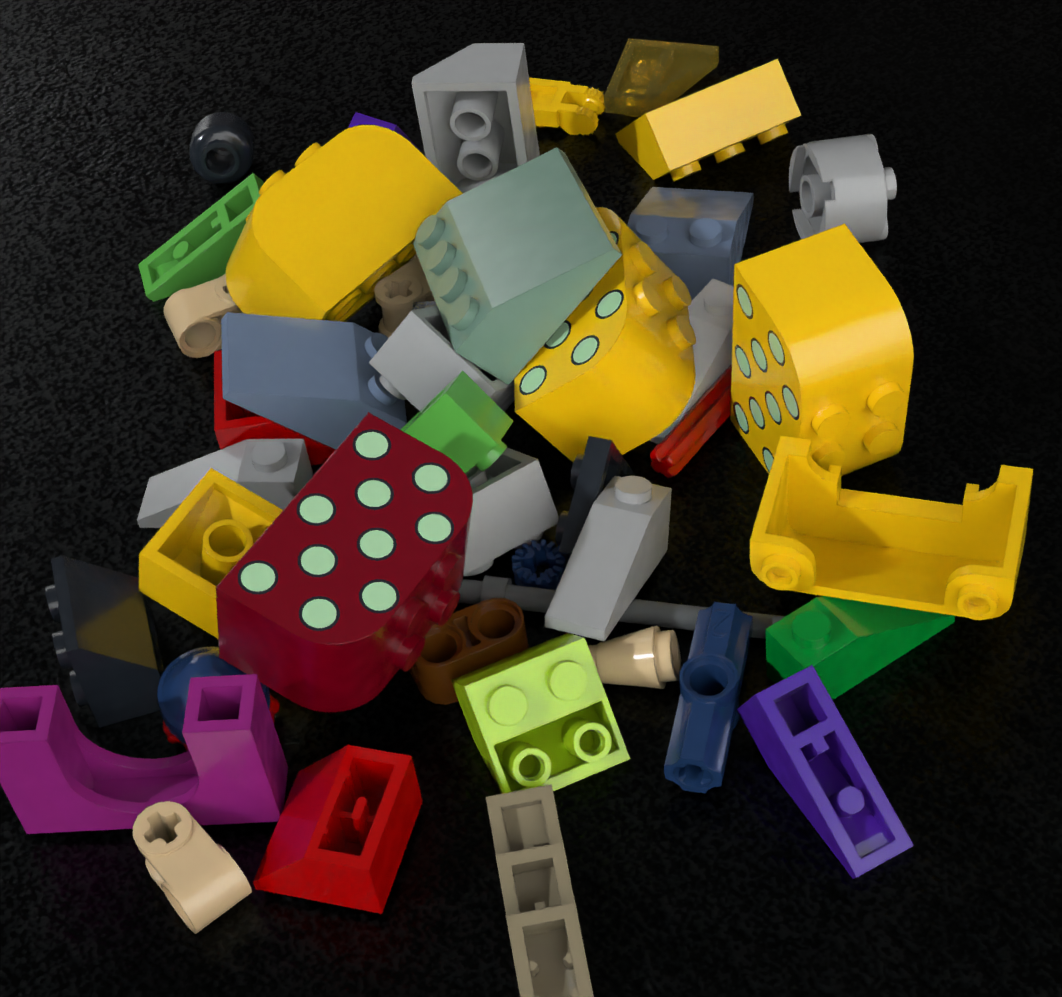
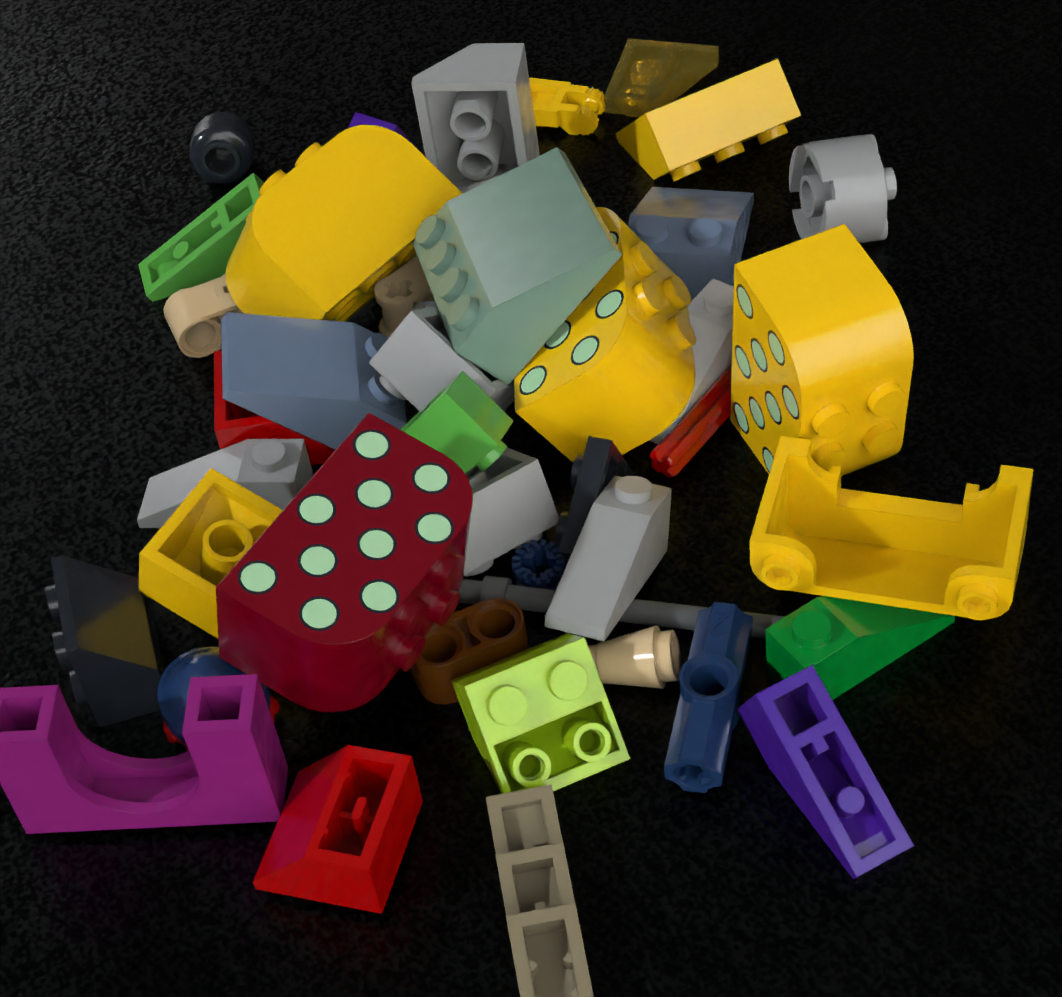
tan piece [133,801,252,933] -> none

